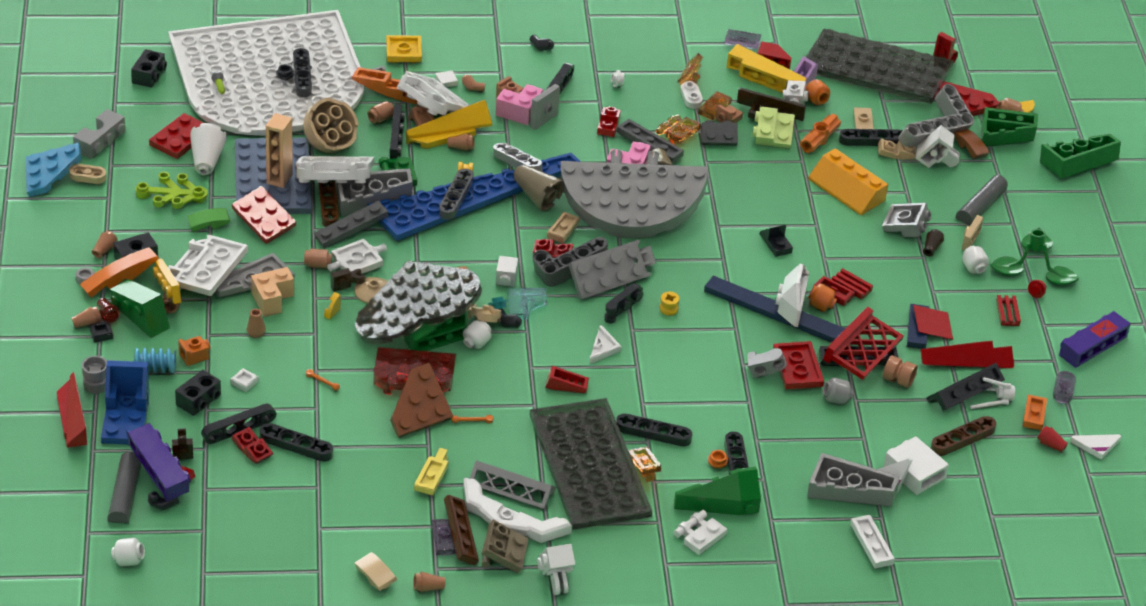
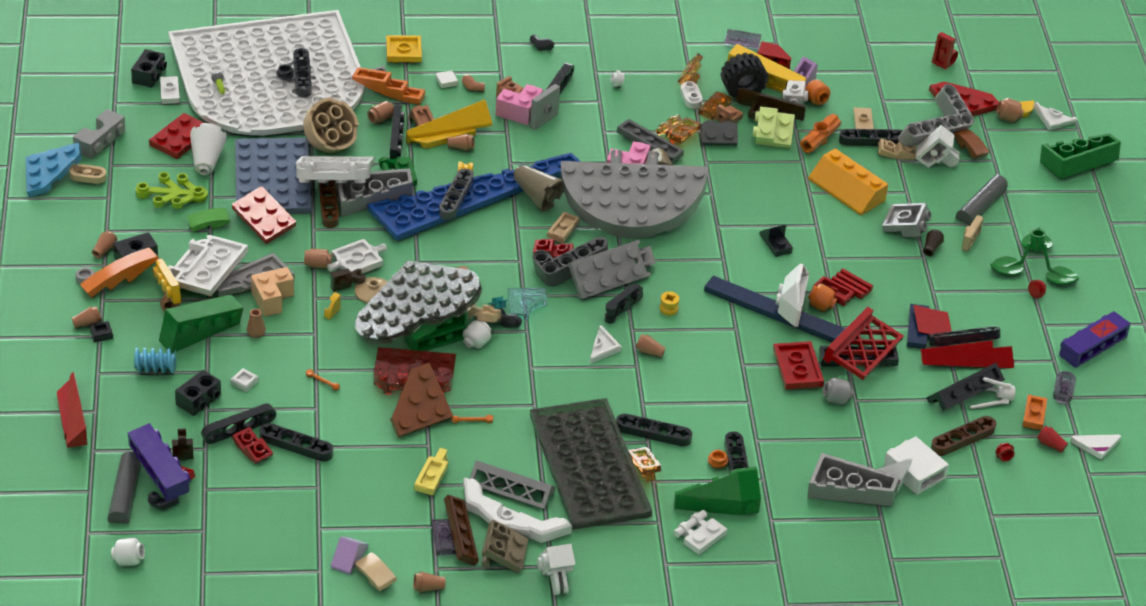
light grey wheel [82,356,107,394] -> none
clear red cone [97,298,119,323] -> none
blue bracket [101,360,150,445] -> none
green wedge [110,279,170,338] -> none
orange brick [178,336,211,366] -> none
light nougat brick [266,113,293,188] -> none
dark grey plate [314,200,389,249] -> none
white plate [397,71,469,116] -> none
light grey beam [493,143,543,171] -> none
white brick [496,256,518,287] -> none
red slope [545,366,589,393] -> none
red slope [597,107,621,137] -> none
light grey leg [748,348,787,378] -> none
clear smoke plate [806,29,954,104] -> none
white plate [850,515,895,568] -> none
nougat wheel [882,355,918,388] -> none
white head [962,246,989,274] -> none
green wedge [981,107,1038,147] -> none
red tile [996,295,1021,326] -> none
none -> green wedge [159,295,244,354]
none -> white plate [160,76,180,104]
none -> lavender slope [331,537,368,575]
none -> nougat cone [636,334,666,358]
none -> black tyre [720,53,768,99]
none -> black beam [929,326,1001,347]
none -> red plate [995,443,1015,461]
none -> white tile [1033,102,1077,131]

